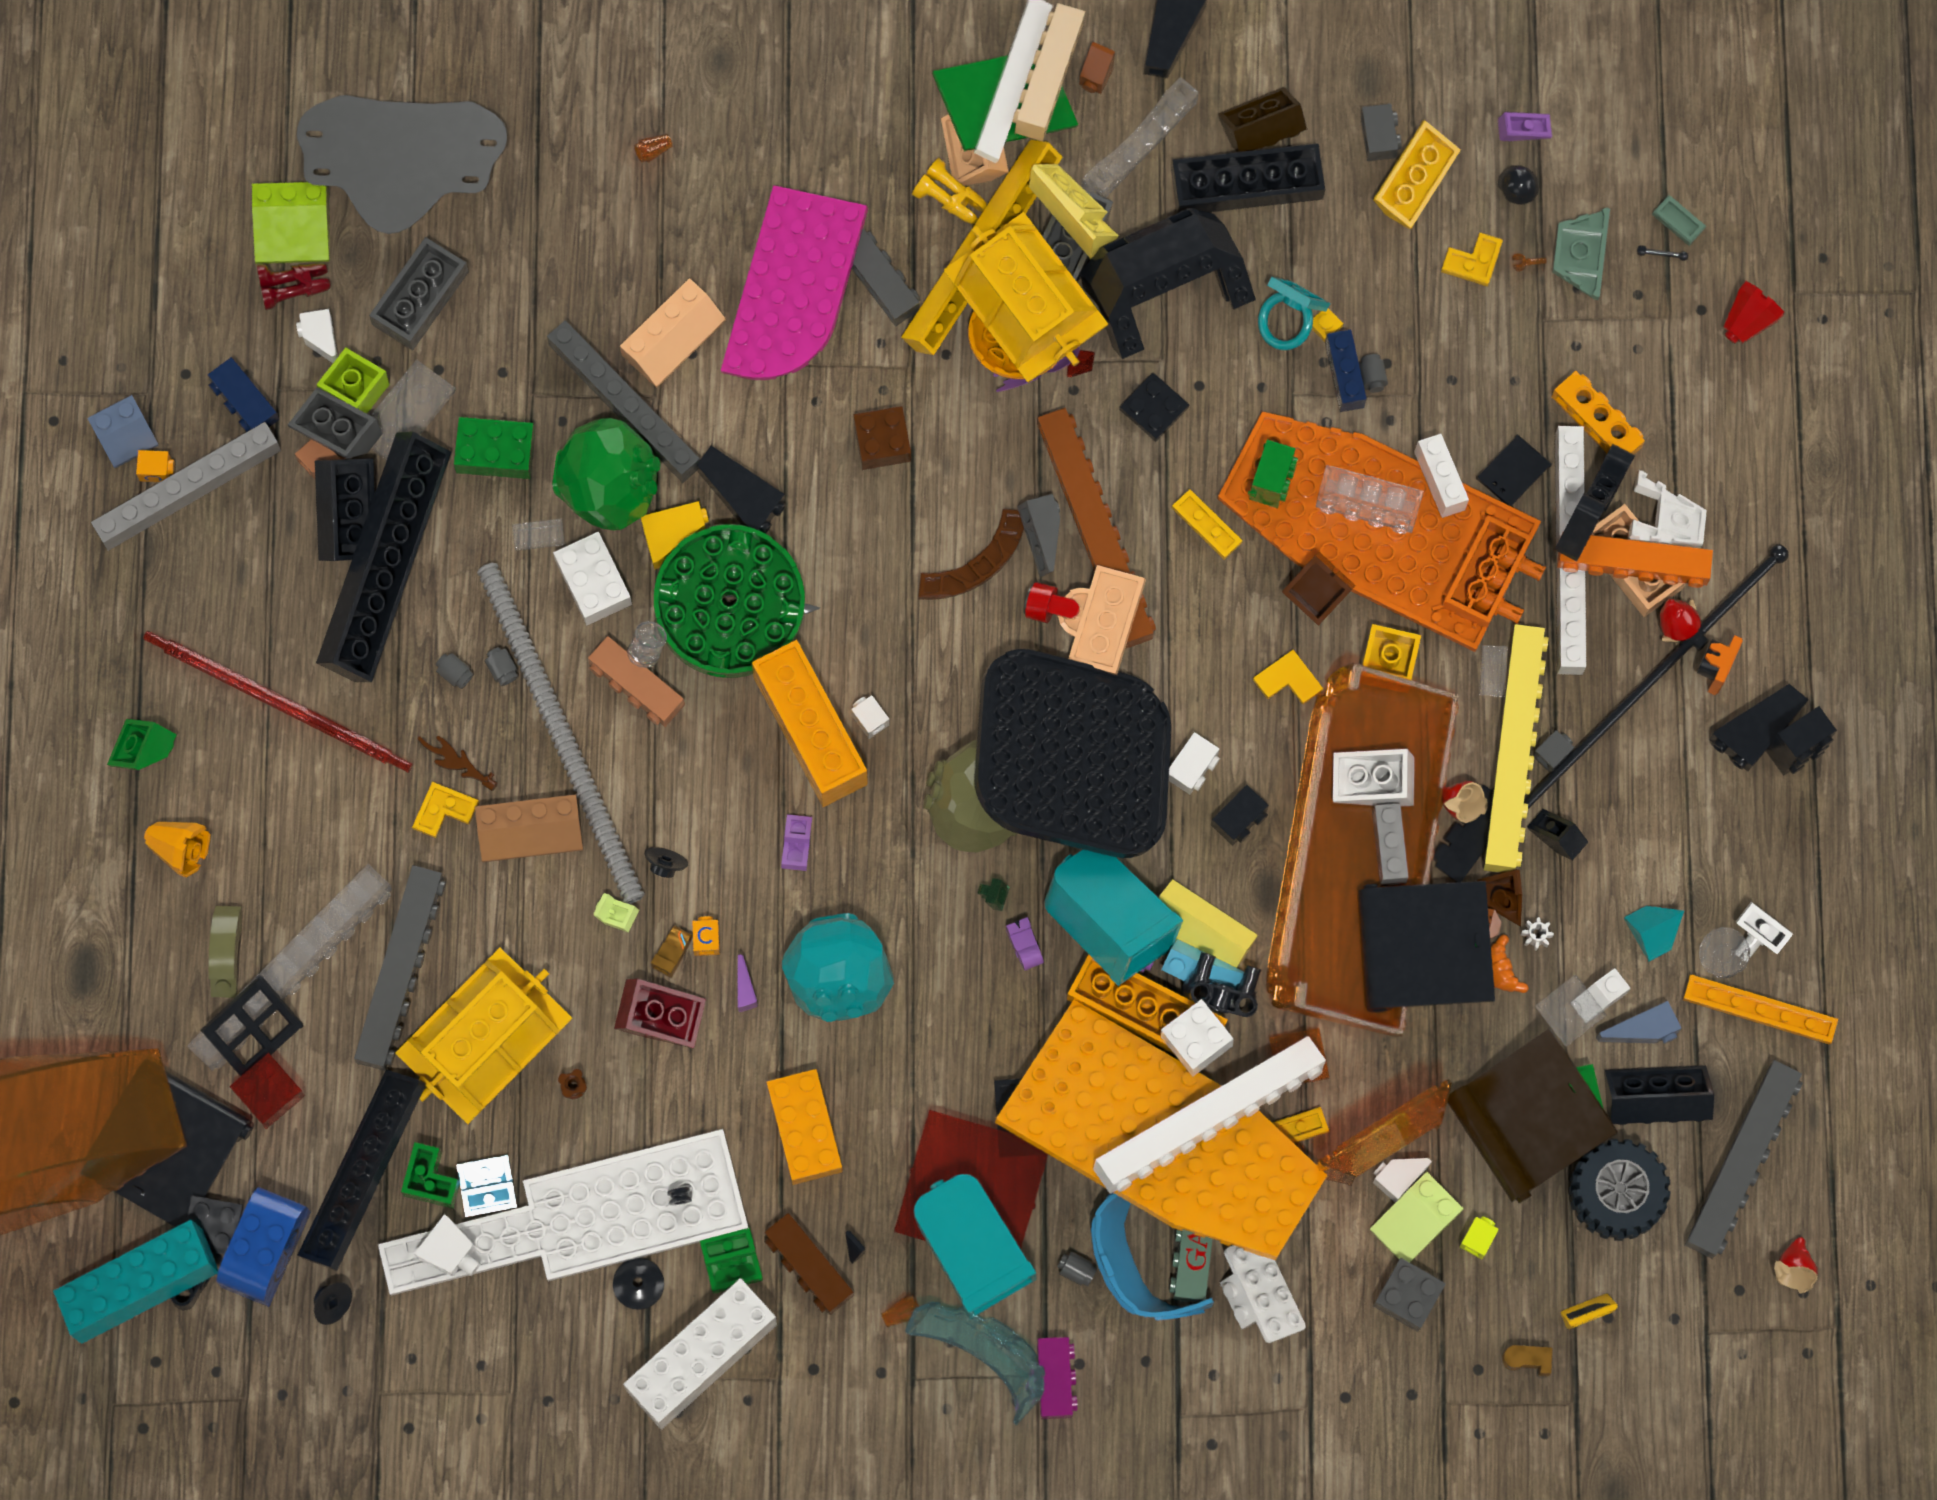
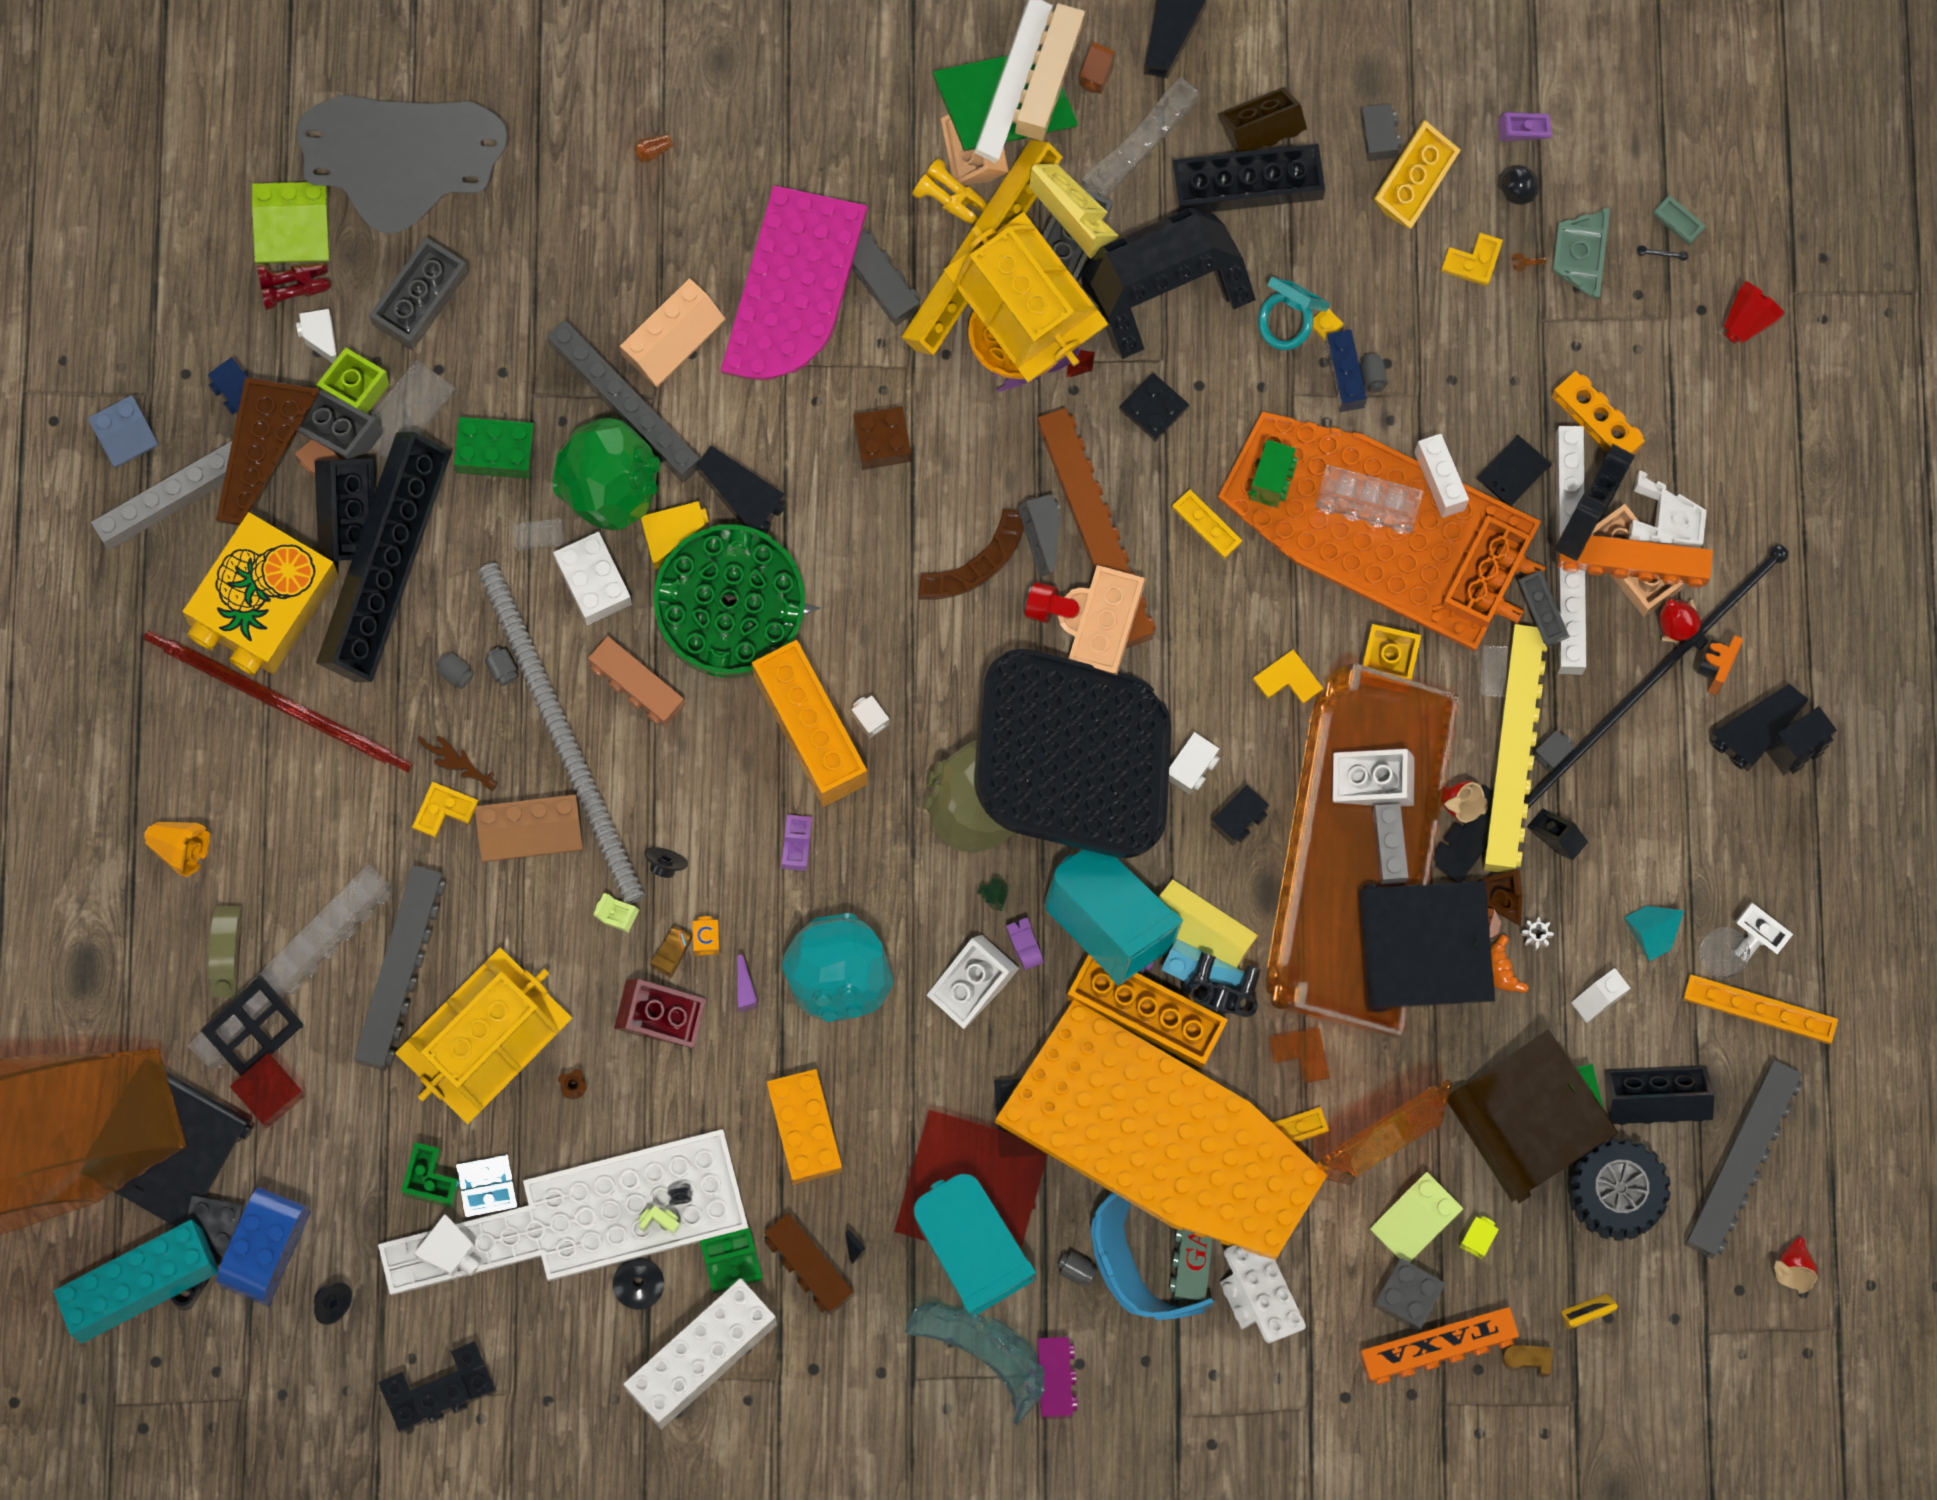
green slope [107,719,177,770] -> none
light orange brick [136,450,175,482] -> none
black plate [297,1069,426,1271] -> none
clear wheel [627,621,667,668] -> none
clear orange cone [881,1295,922,1327] -> none
white brick [1093,1036,1326,1194] -> none
white brick [1161,999,1234,1077] -> none
reddish brown piece [1282,552,1356,626] -> none
white slope [1373,1158,1432,1203] -> none
clear tile [1535,975,1607,1046] -> none
sand blue slope [1596,1001,1681,1044] -> none
none -> yellow brick [182,512,339,676]
none -> reddish brown wing [216,377,320,525]
none -> black bracket [378,1341,496,1433]
none -> yellowish green bracket [638,1205,680,1235]
none -> white slope [927,935,1019,1029]
none -> orange brick [1359,1307,1519,1386]
none -> dark grey tile [1518,570,1570,647]

